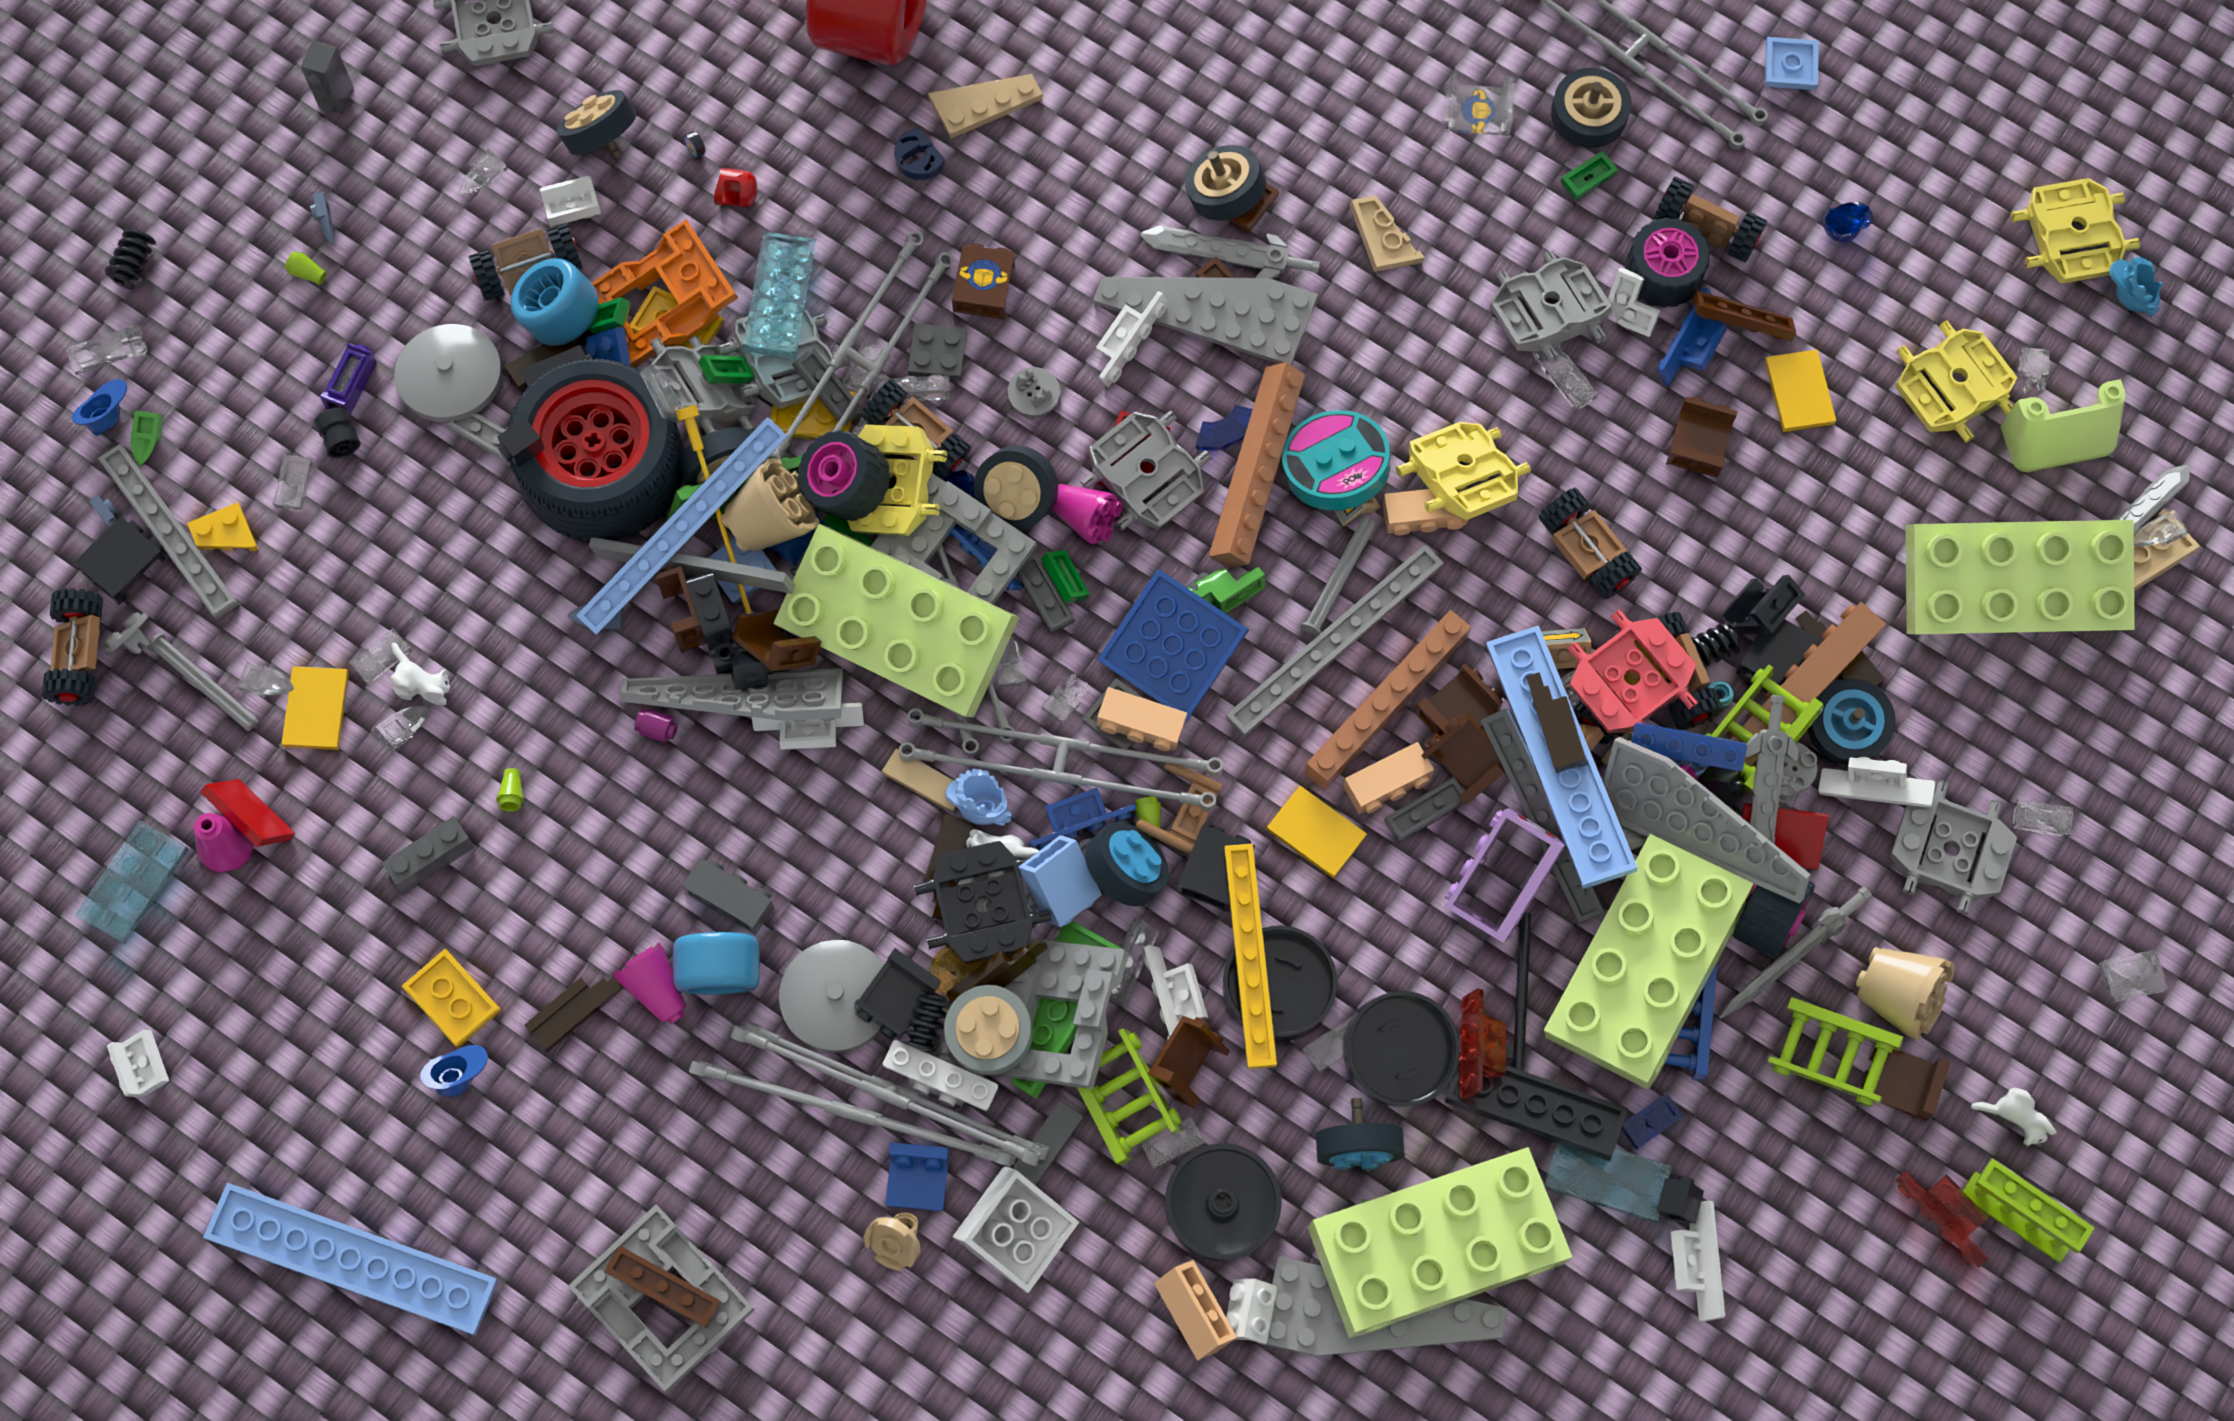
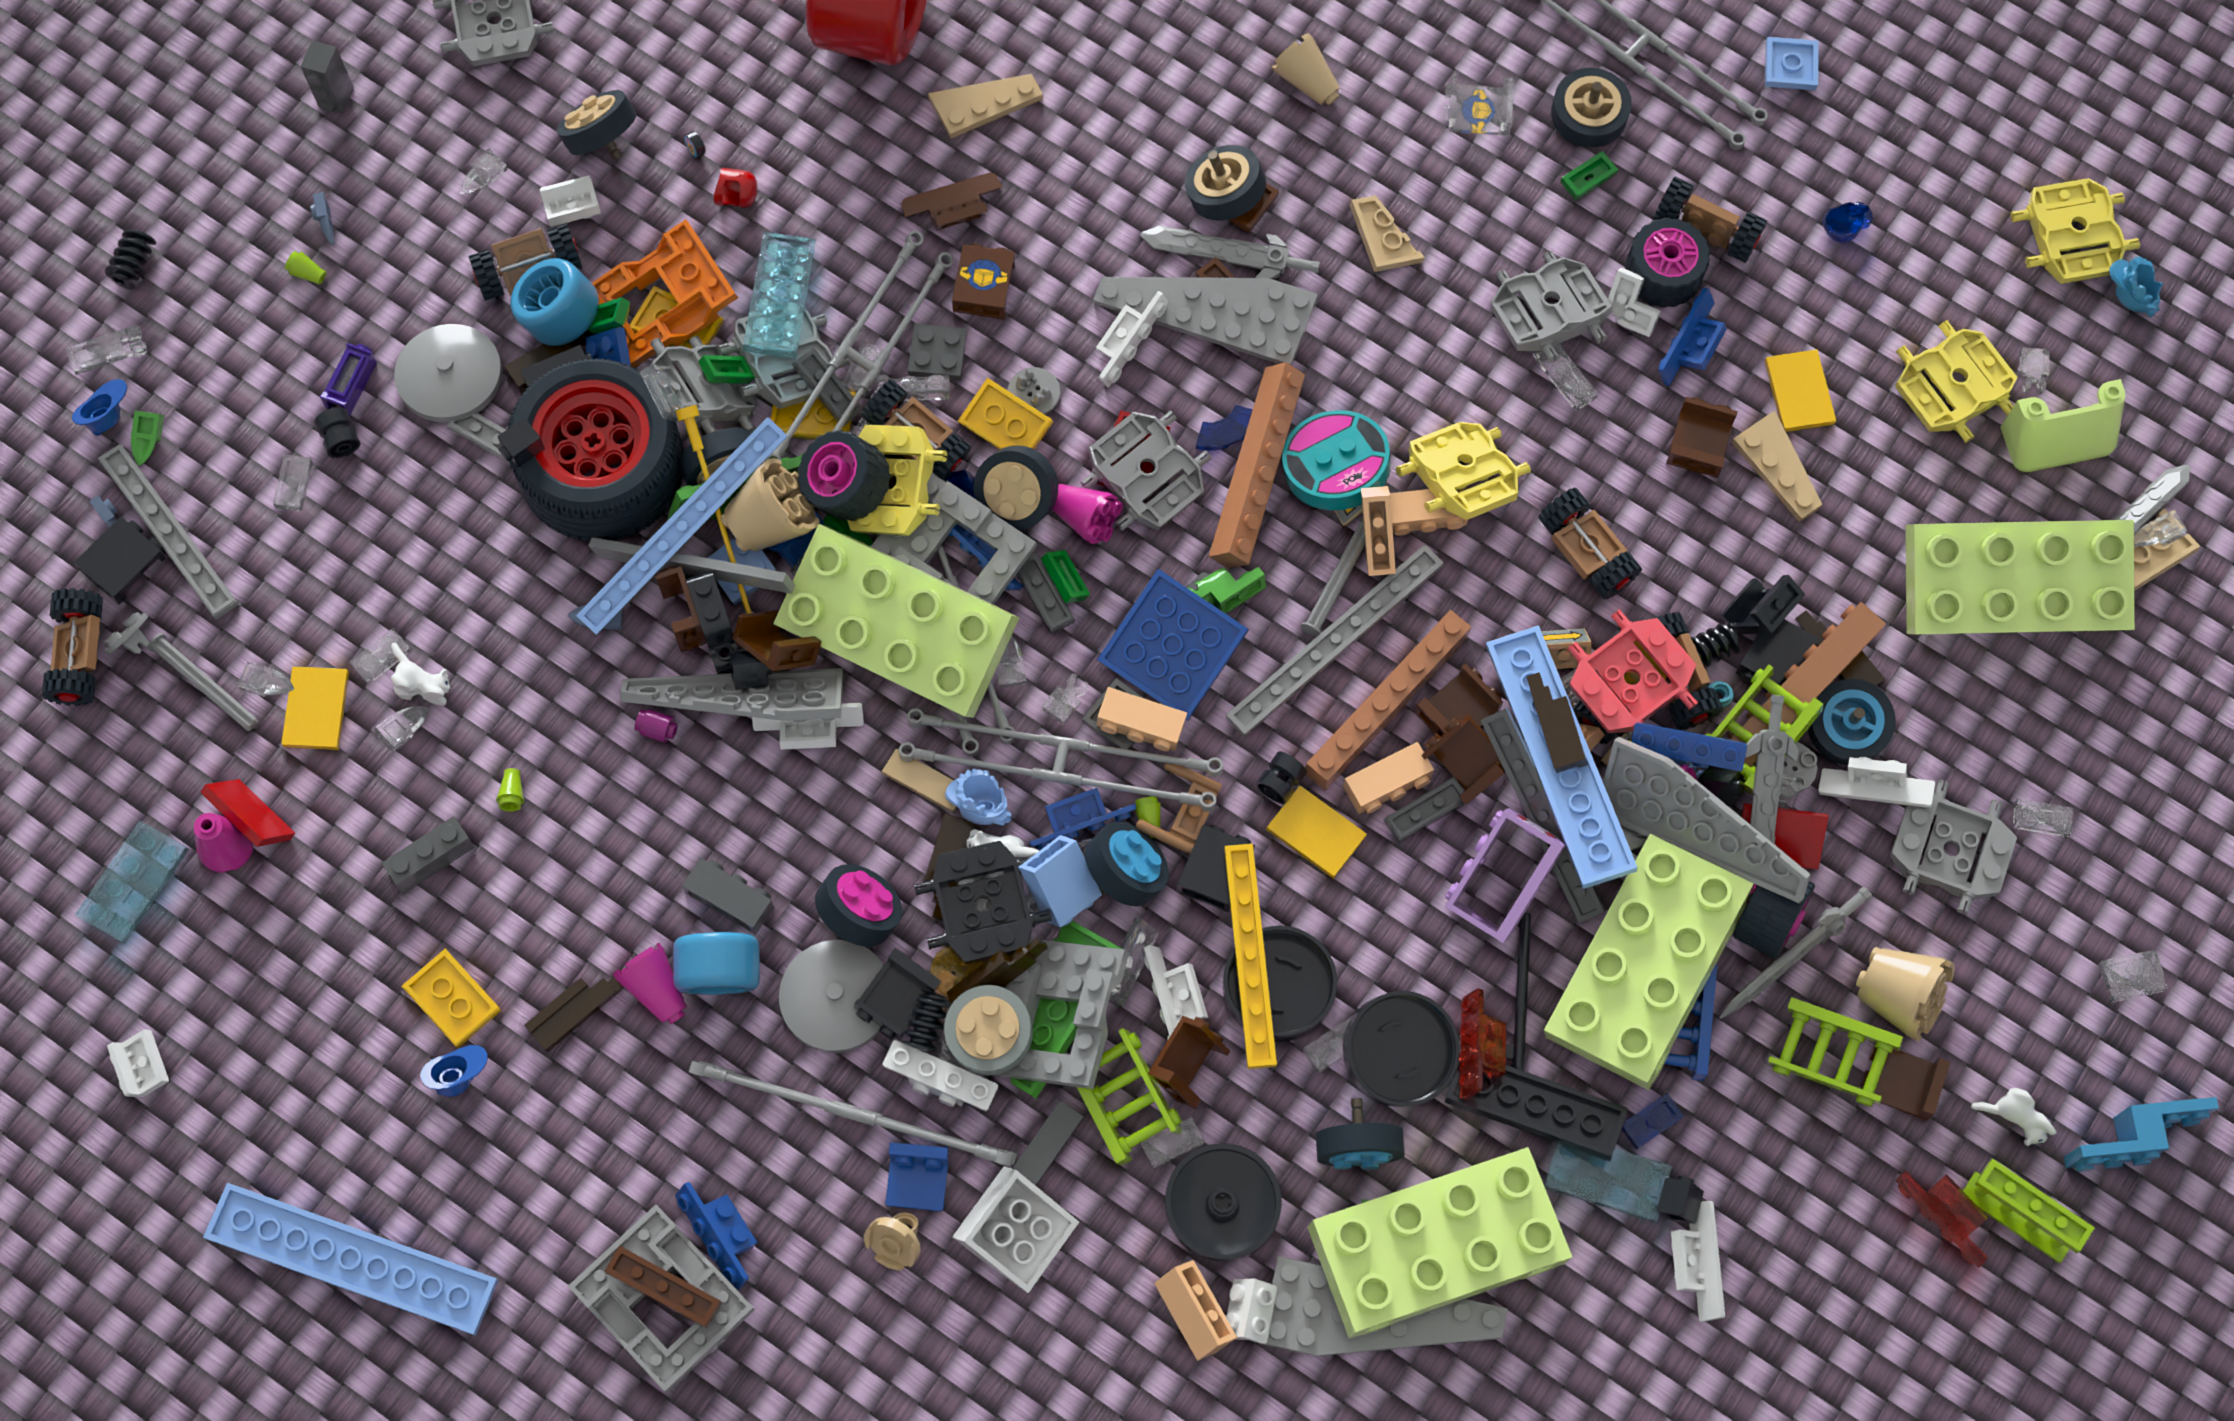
yellow wing [187,502,259,551] -> none
light grey bar [730,1021,1049,1166] -> none
dark blue piece [894,128,945,180] -> none
reddish brown plate [1692,291,1797,341] -> none
none -> blue bracket [675,1182,757,1291]
none -> black wheel [815,864,902,947]
none -> reddish brown plate [901,173,1003,231]
none -> yellow tile [958,377,1054,450]
none -> black wheel [1256,751,1307,804]
none -> tan cone [1271,33,1340,106]
none -> light nougat brick [1361,486,1396,576]
none -> tan wing [1732,410,1822,523]
none -> dark azure bracket [2064,1097,2219,1172]

